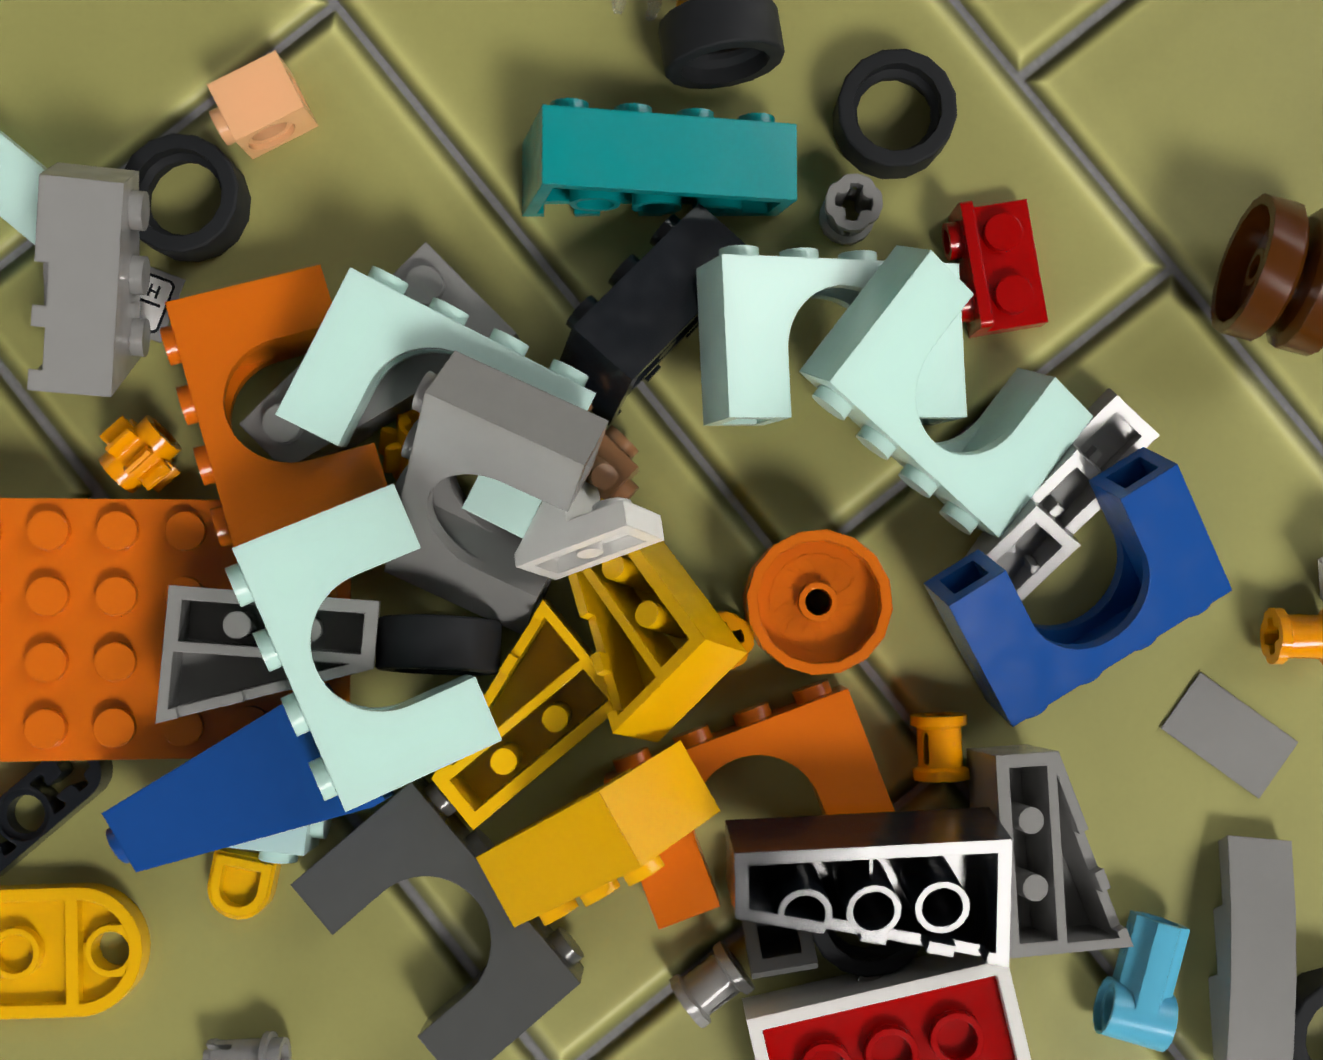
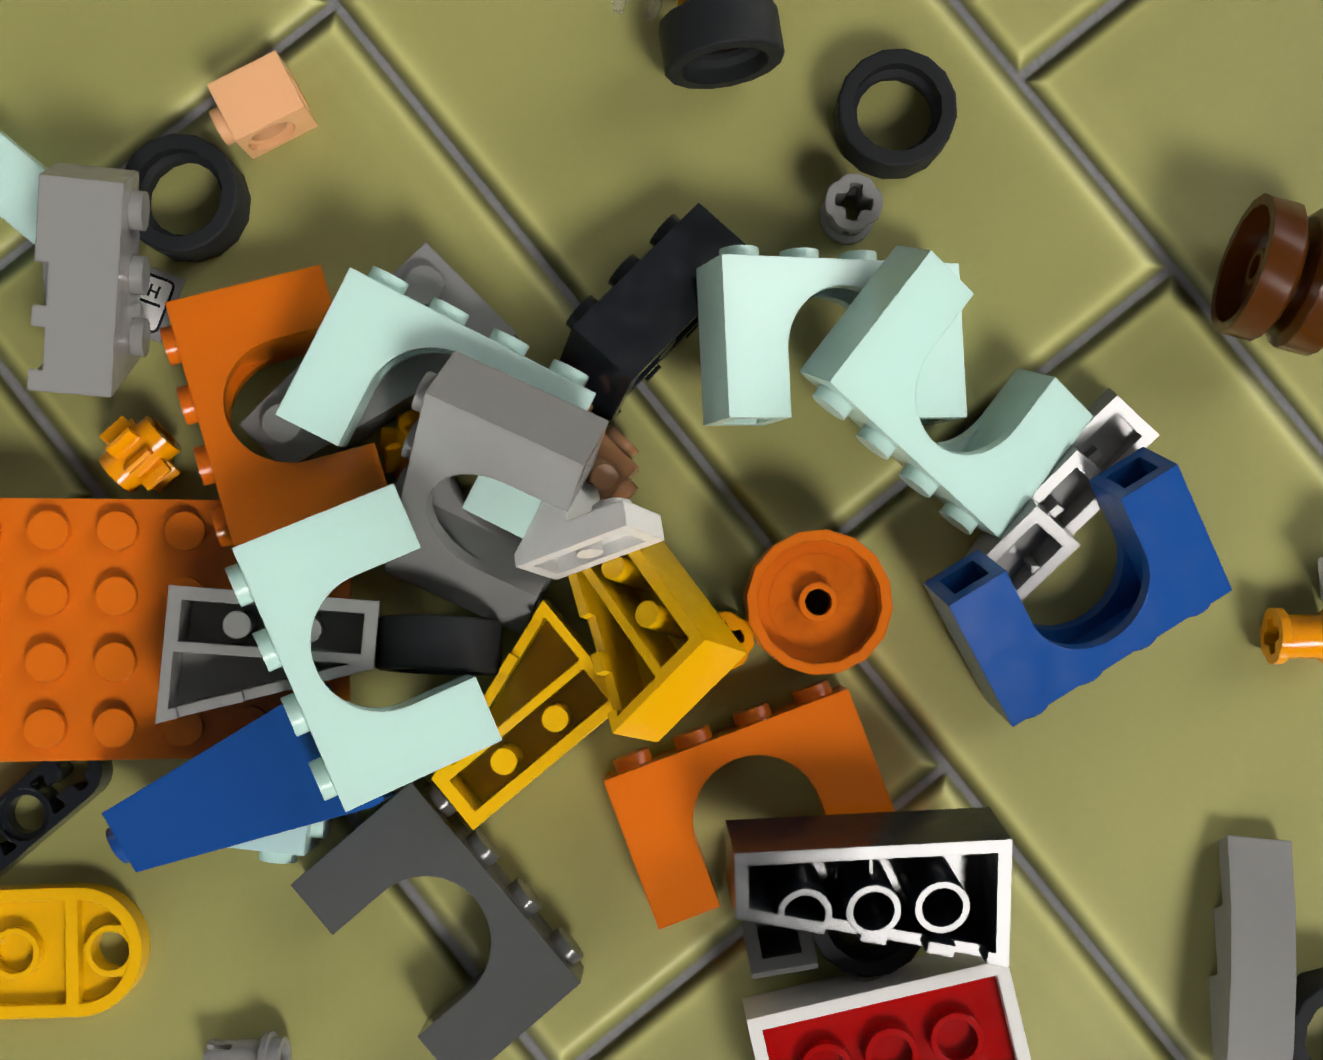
yellow tile [207,848,281,920] -> none
yellow wedge [476,740,721,928] -> none
teal wedge [522,98,797,217] -> none
light grey bush [669,941,755,1028] -> none
light orange bush [909,712,970,783] -> none
red bracket [942,199,1048,338] -> none
light grey wedge [966,744,1134,959] -> none
medium azure piece [1093,910,1190,1052] -> none
light grey sticker [1161,672,1298,799] -> none

